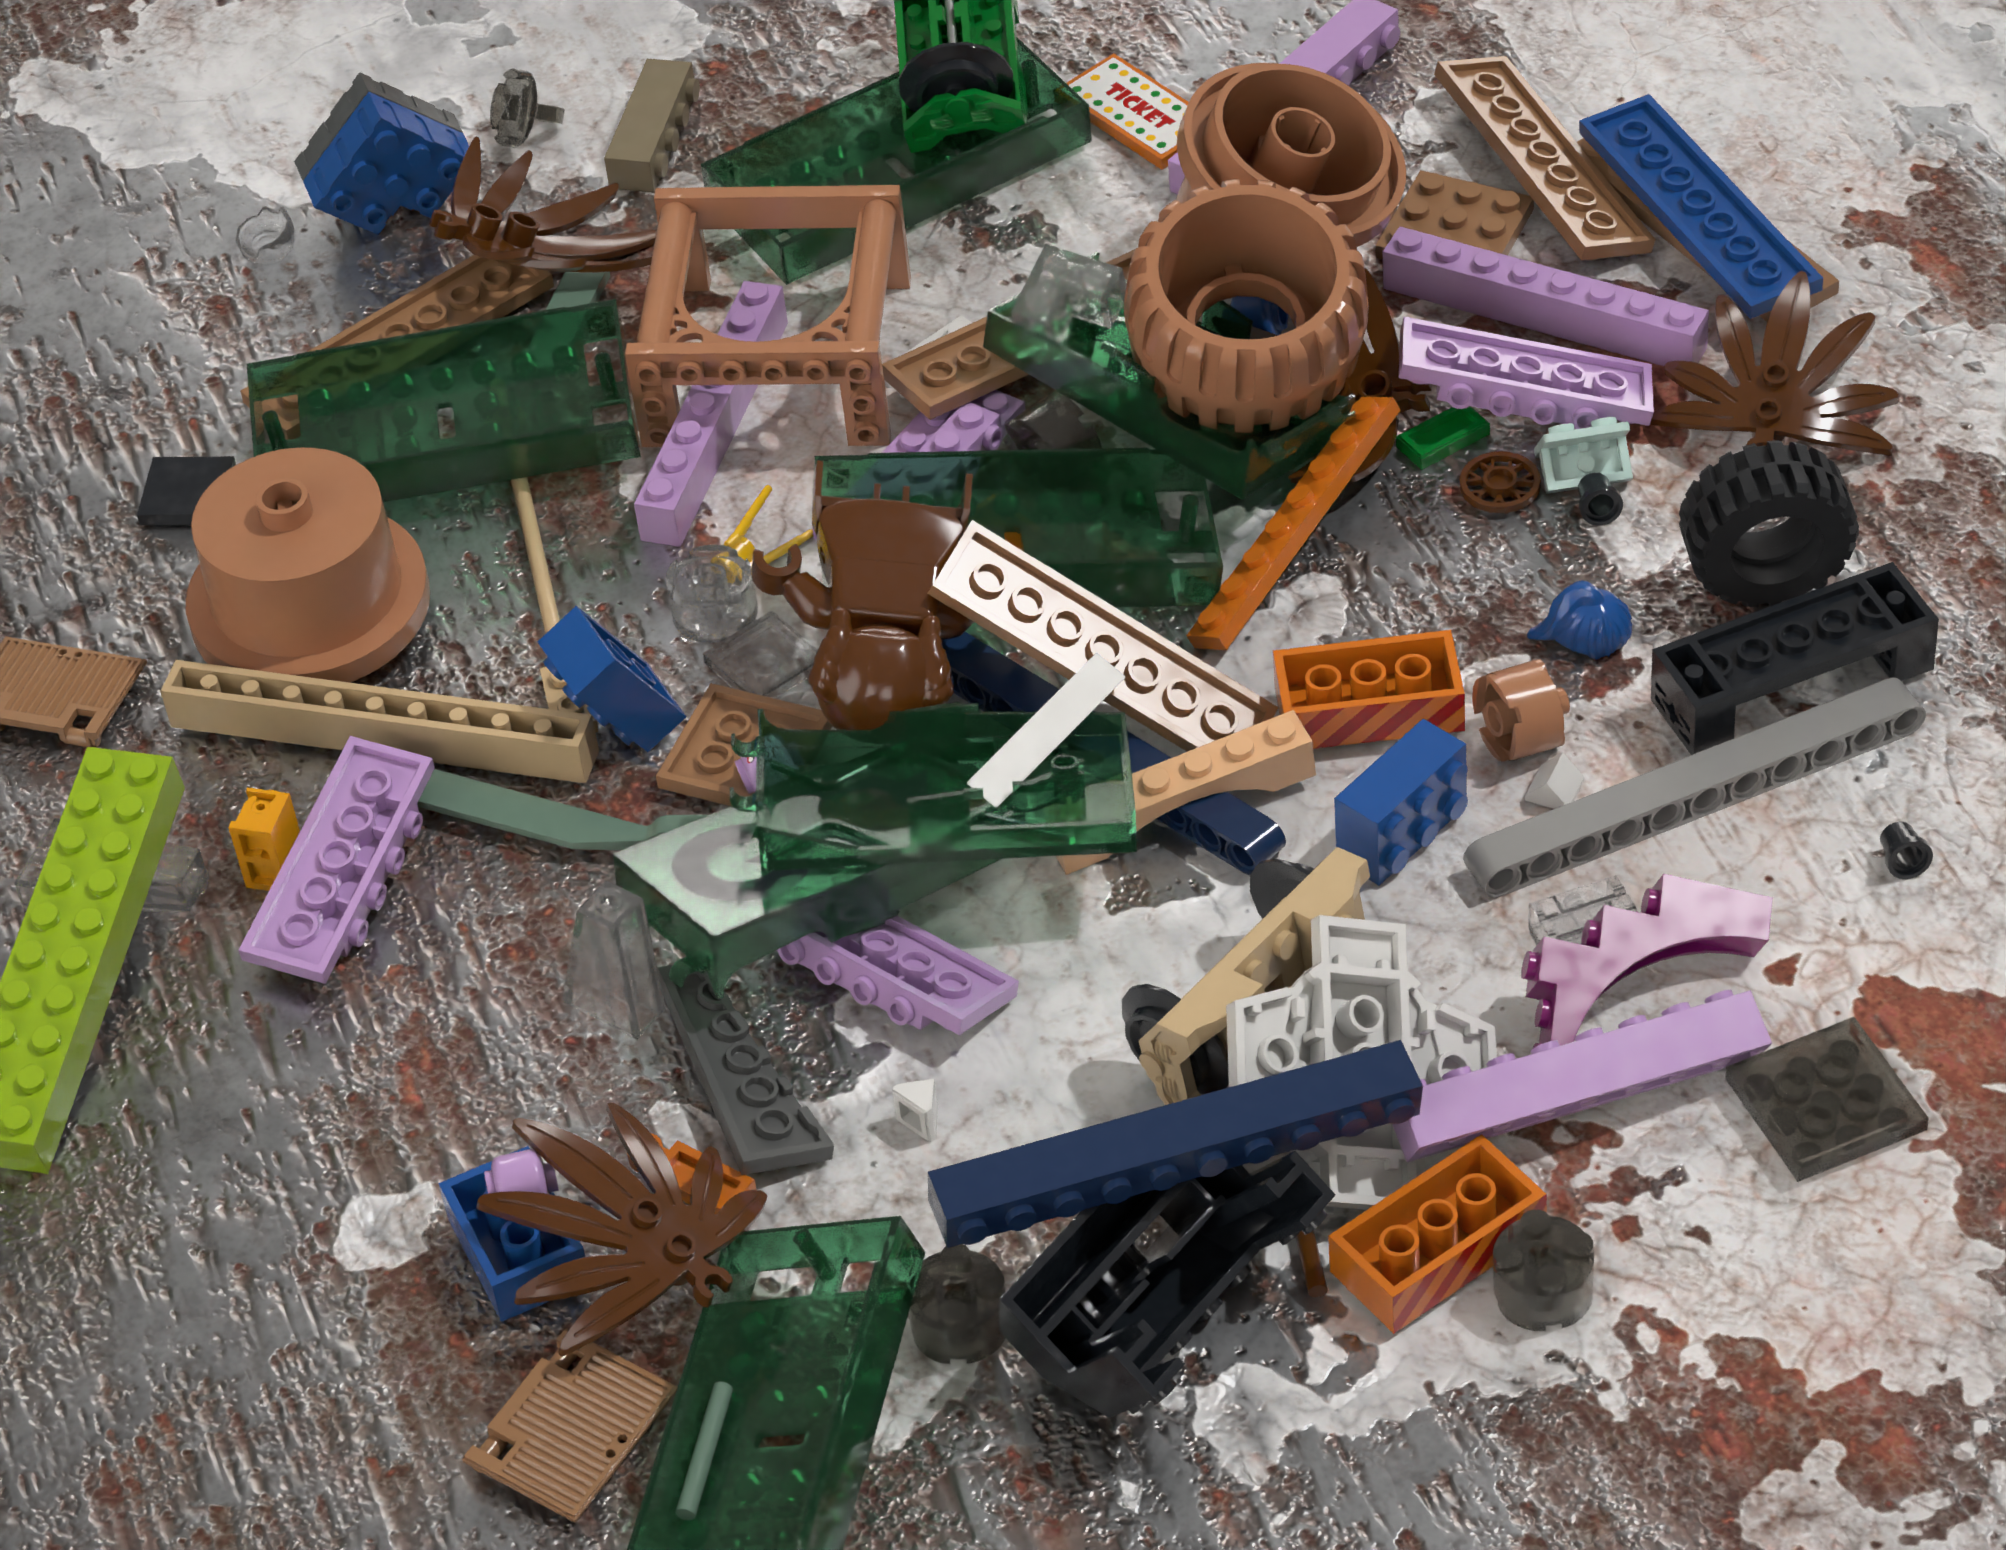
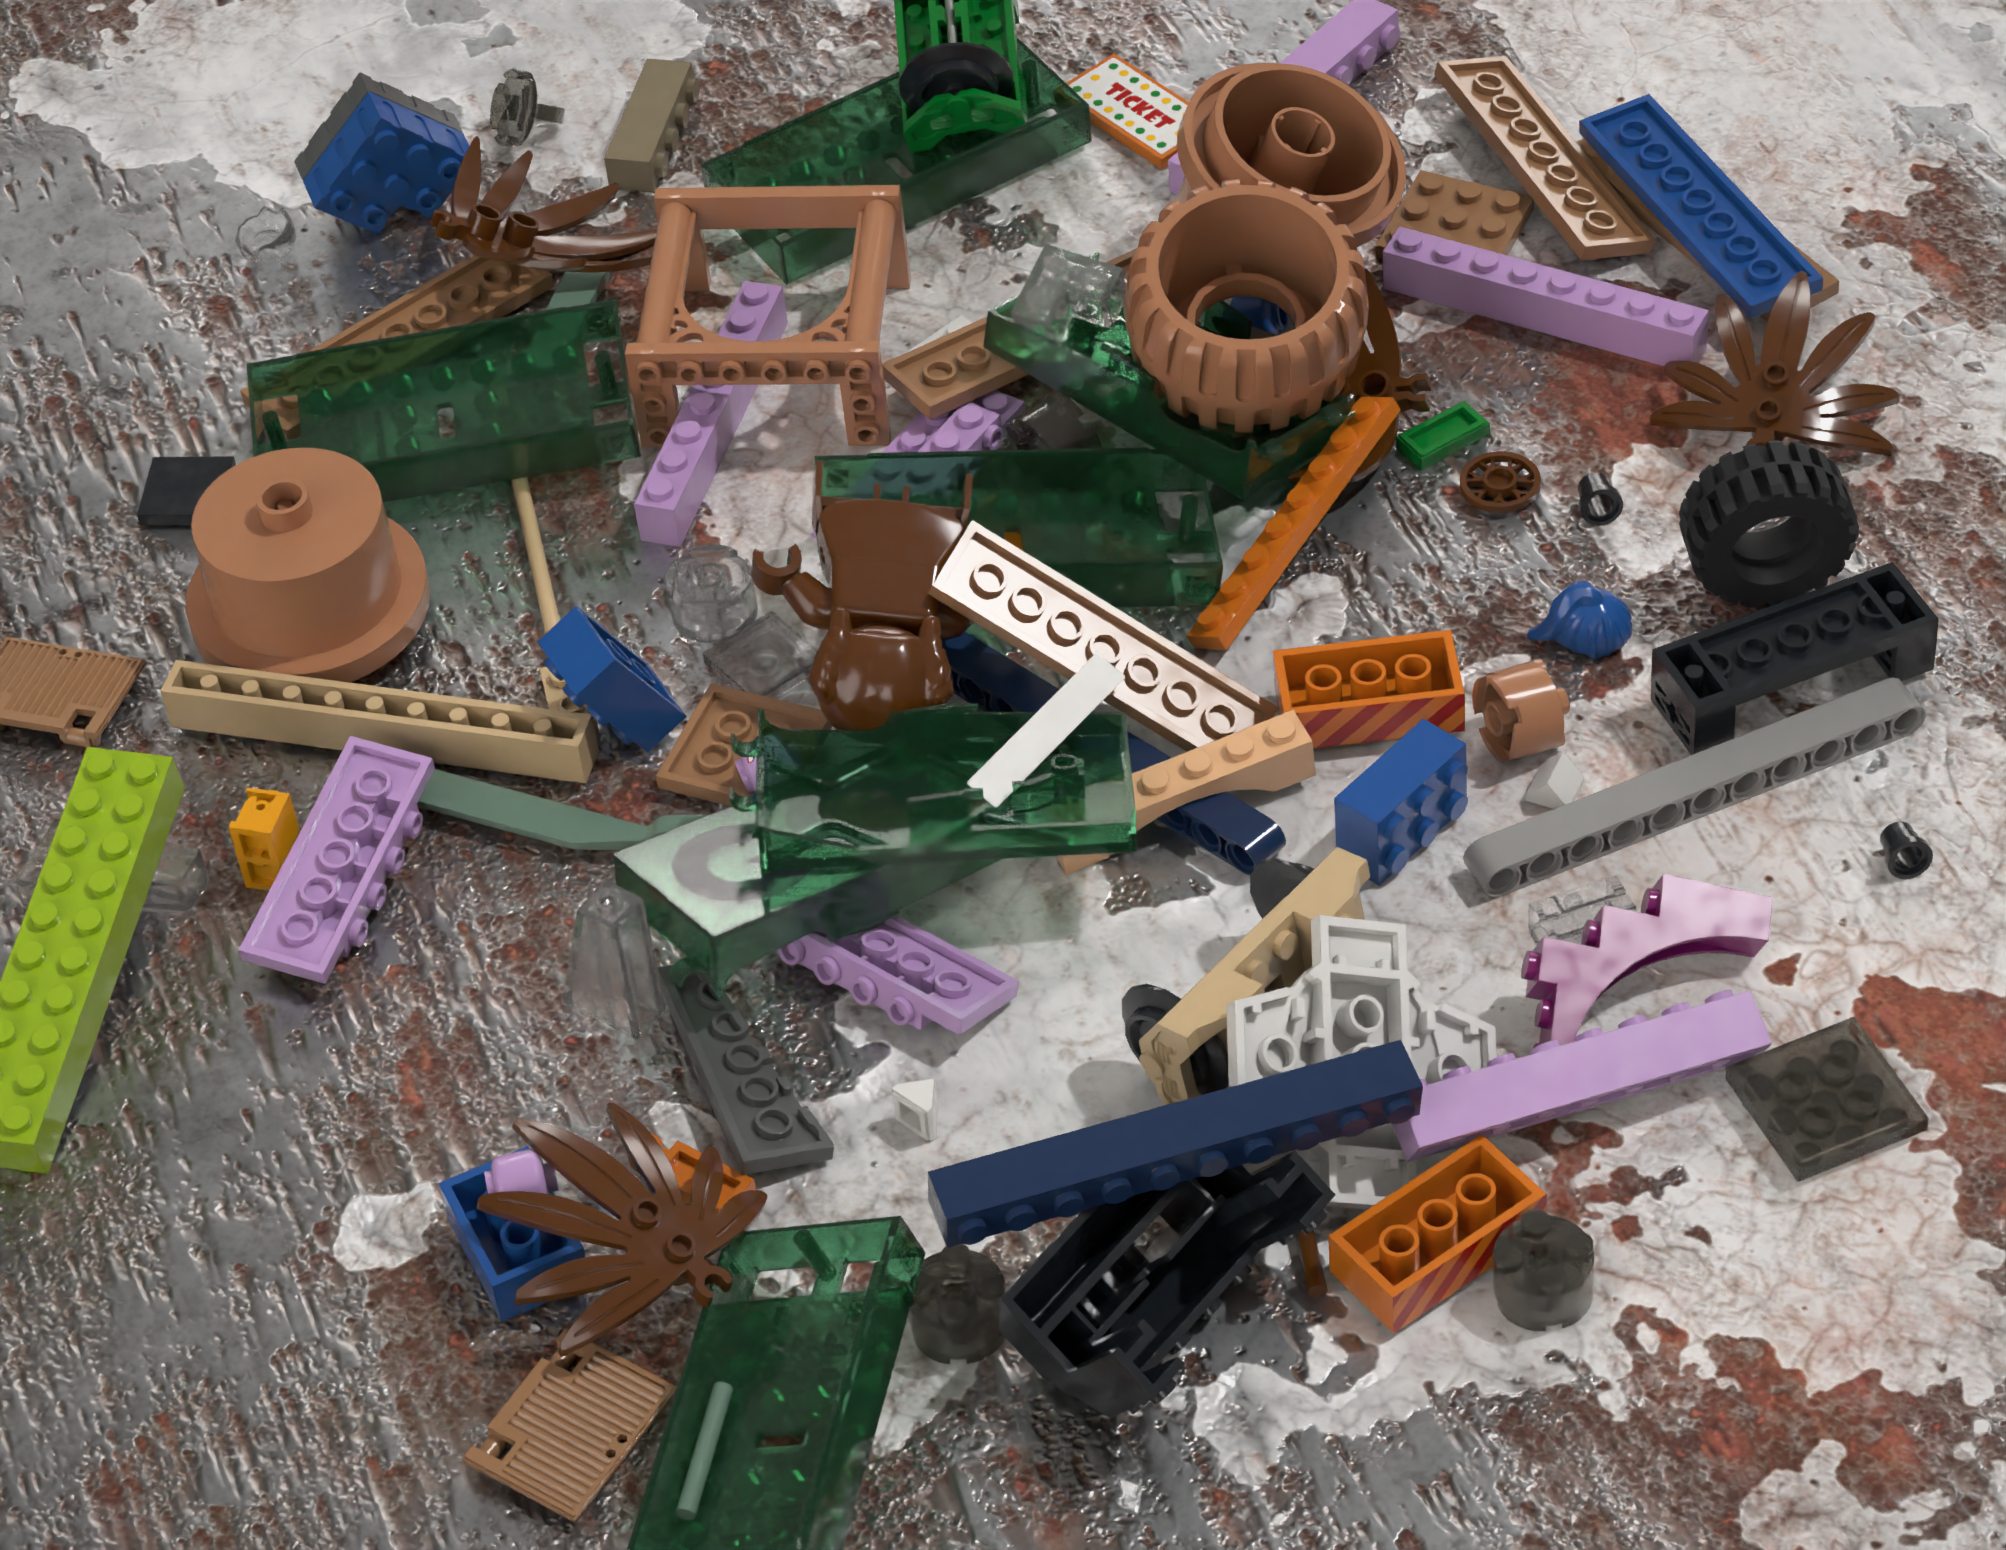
yellow plant [711,485,814,581] -> none
lavender plate [1399,317,1654,429] -> none
light aqua bracket [1534,417,1633,494] -> none

